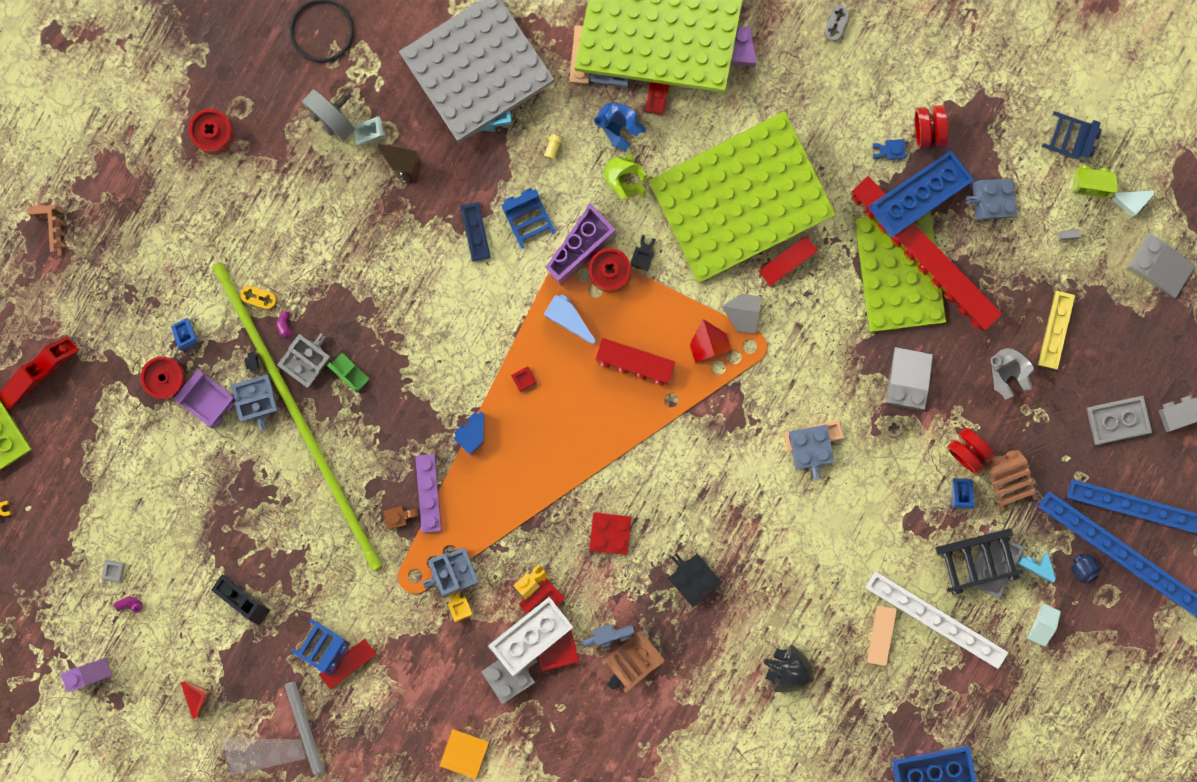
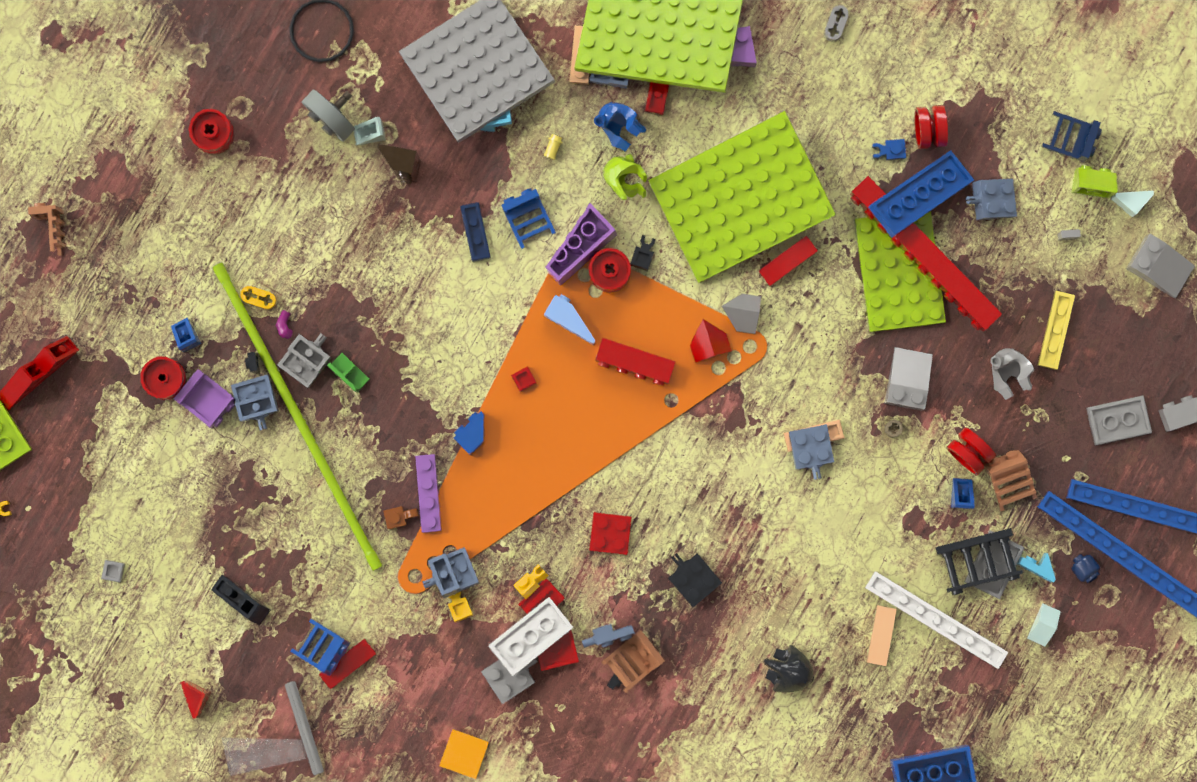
medium lavender slope [60,658,113,693] -> none
magenta arm [114,596,143,613] -> none

